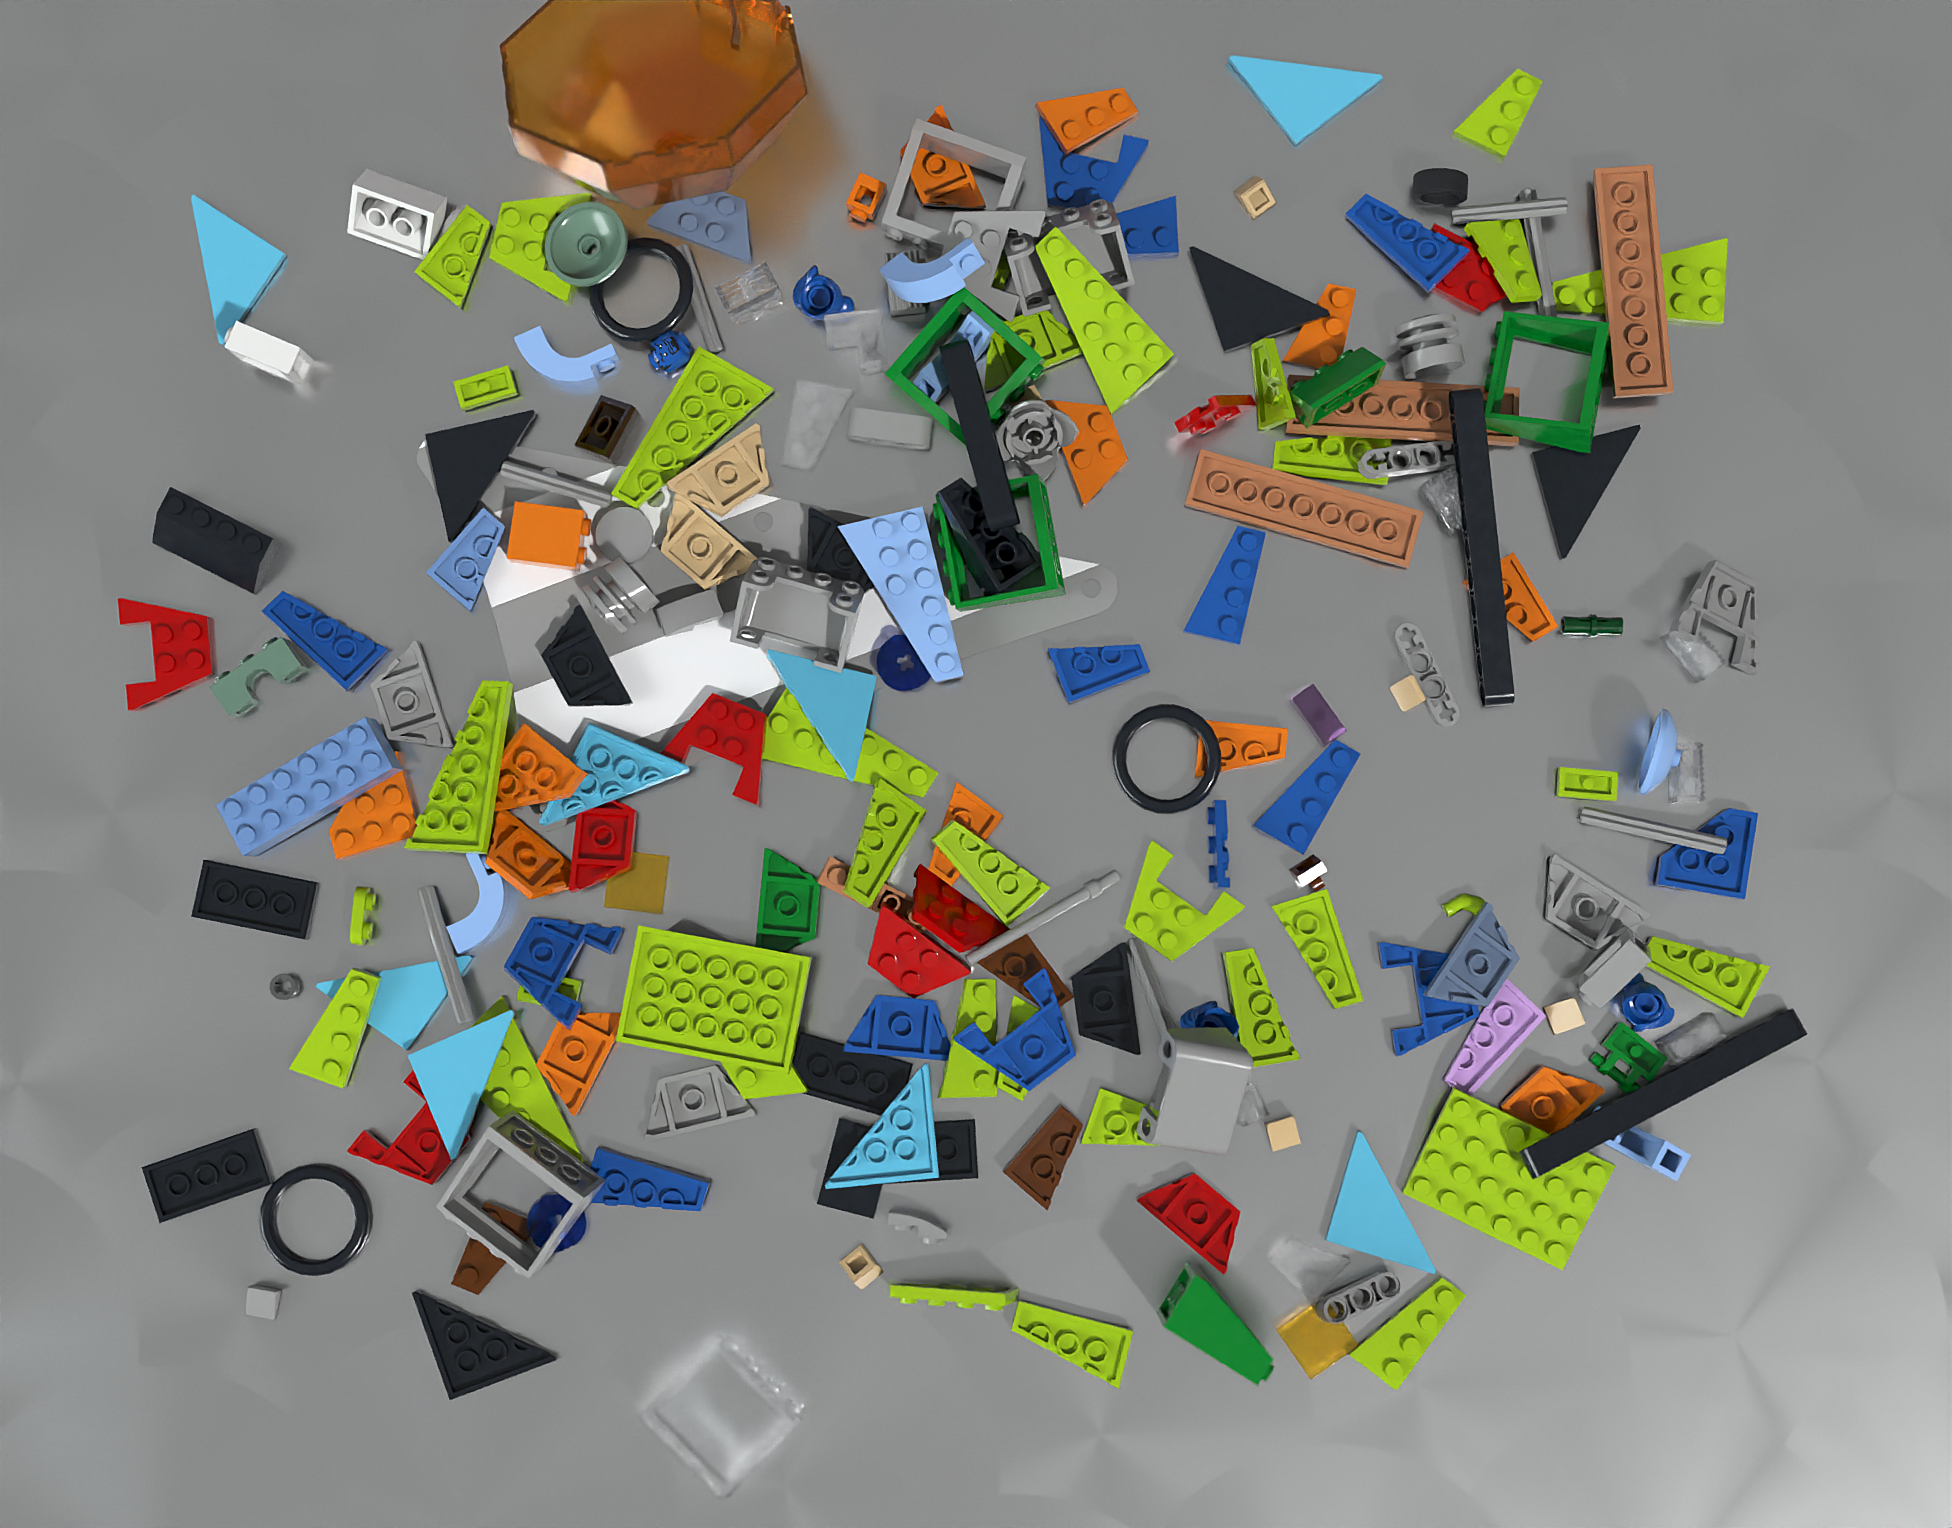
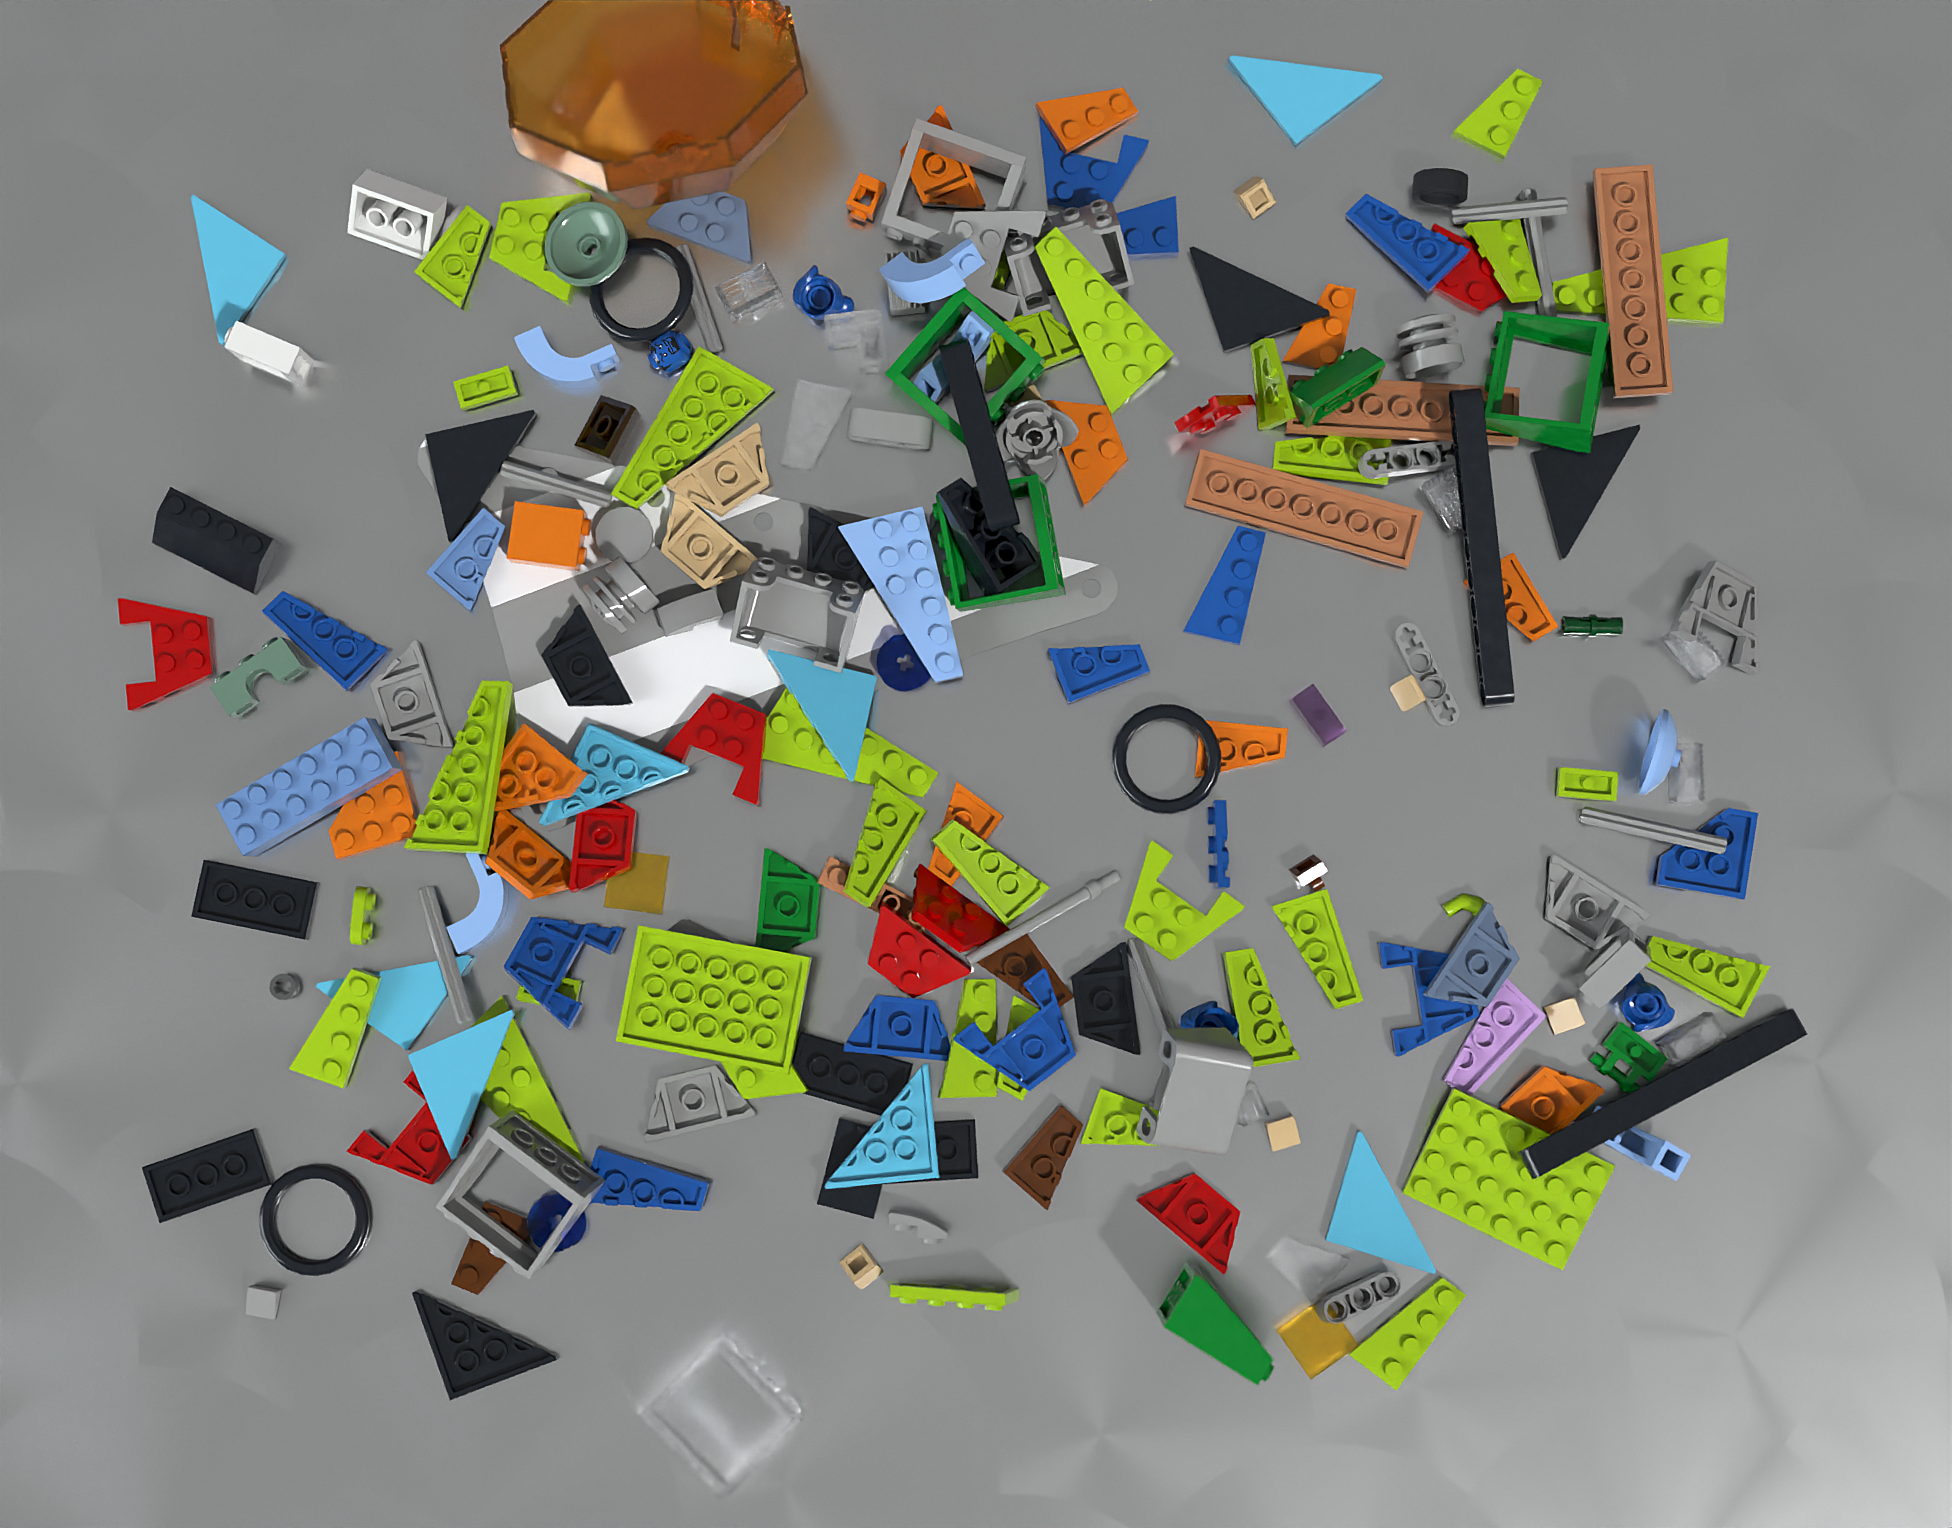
orange wing [536,1012,621,1116] -> none
lime wing [1011,1300,1133,1389] -> none
blue wing [1252,739,1361,855] -> none

